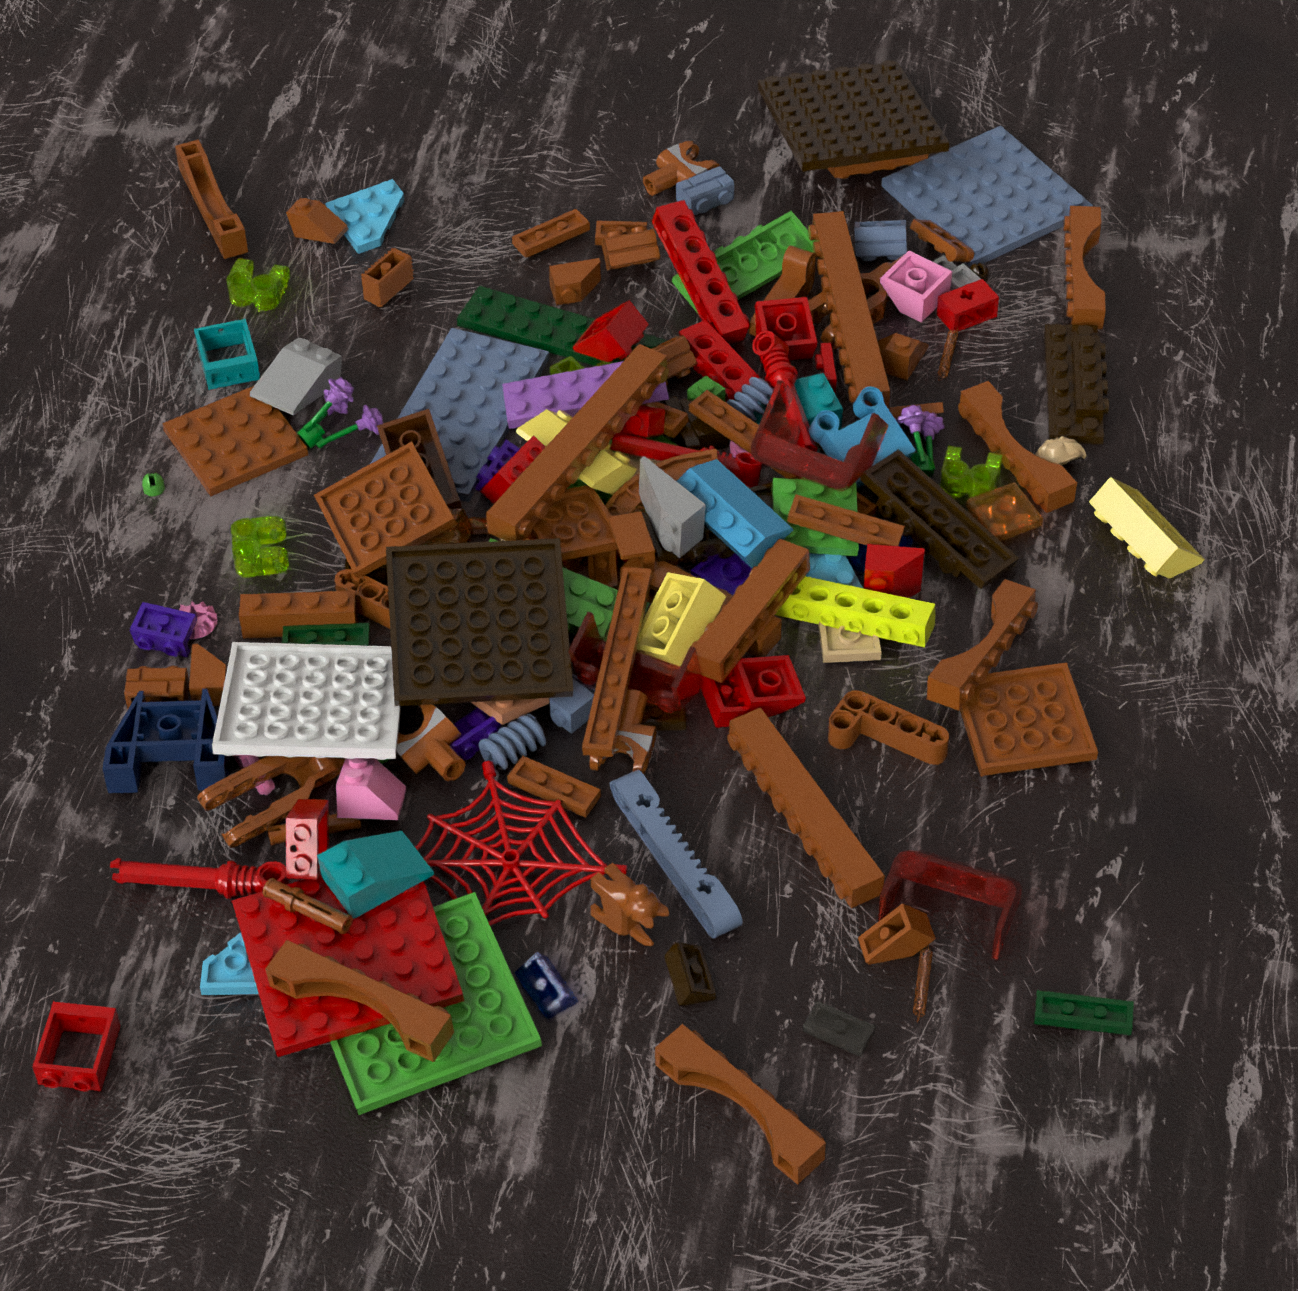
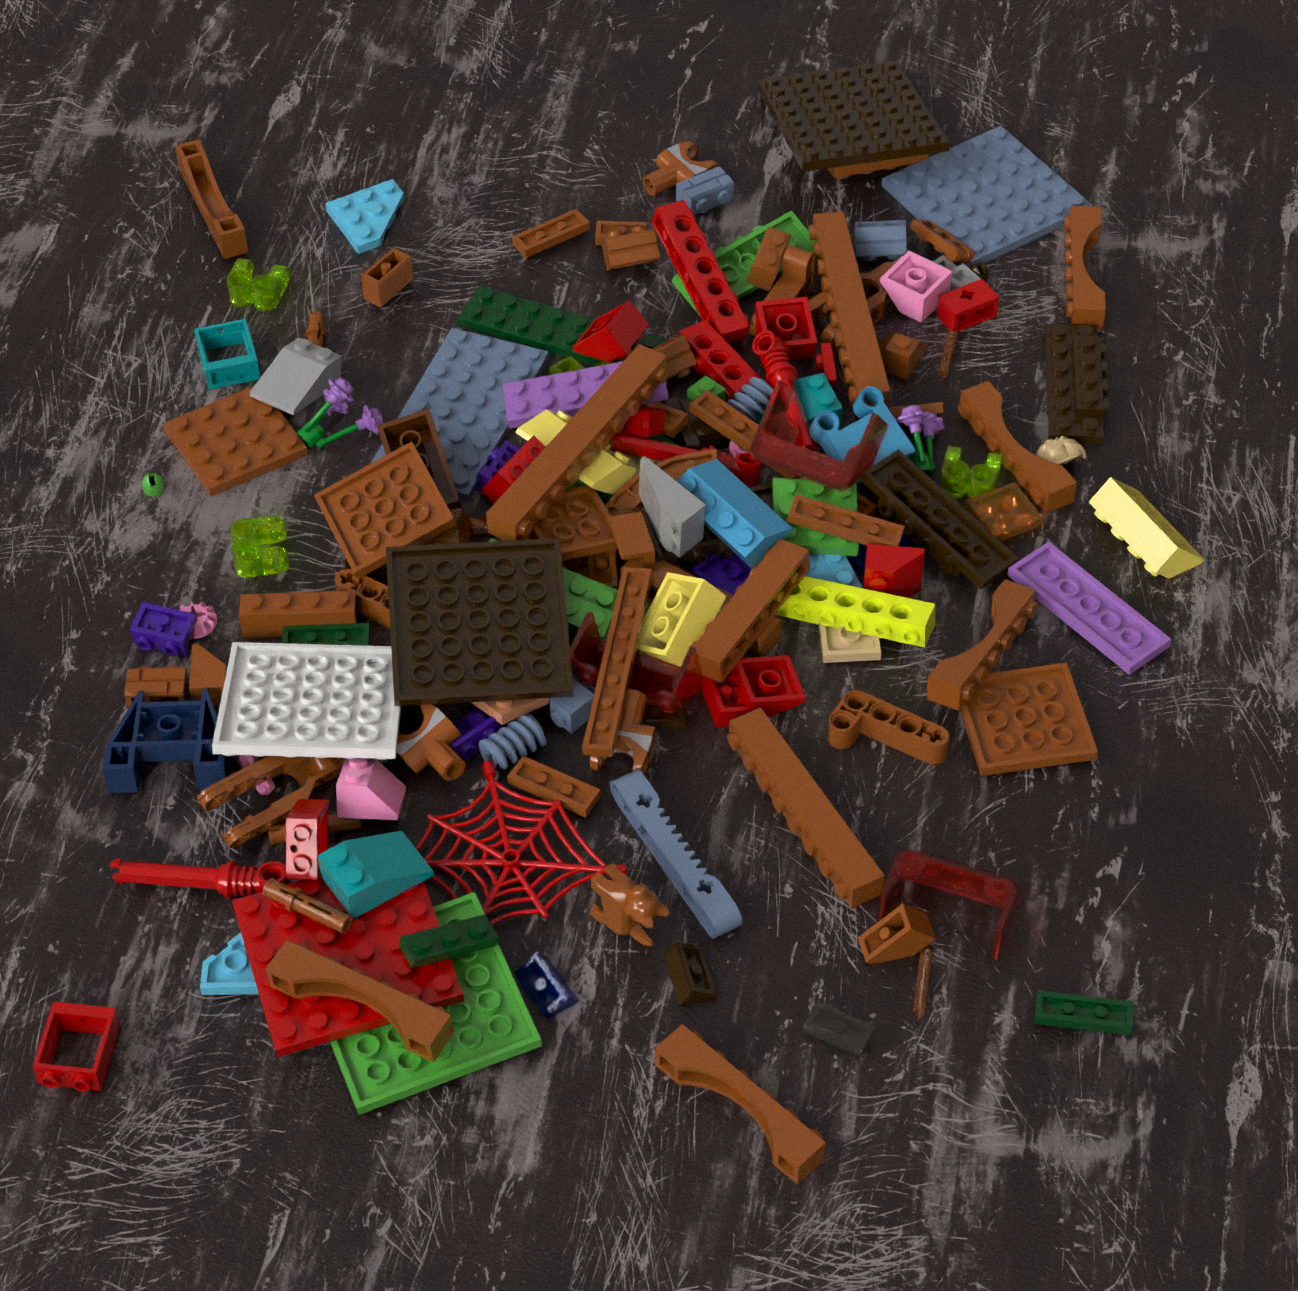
dark orange slope [286,198,348,244] -> none
dark orange slope [549,258,601,306] -> none
none -> dark orange pin [305,312,326,347]
none -> dark green plate [398,914,499,968]
none -> dark orange brick [746,227,792,291]
none -> medium lavender plate [1007,542,1171,675]

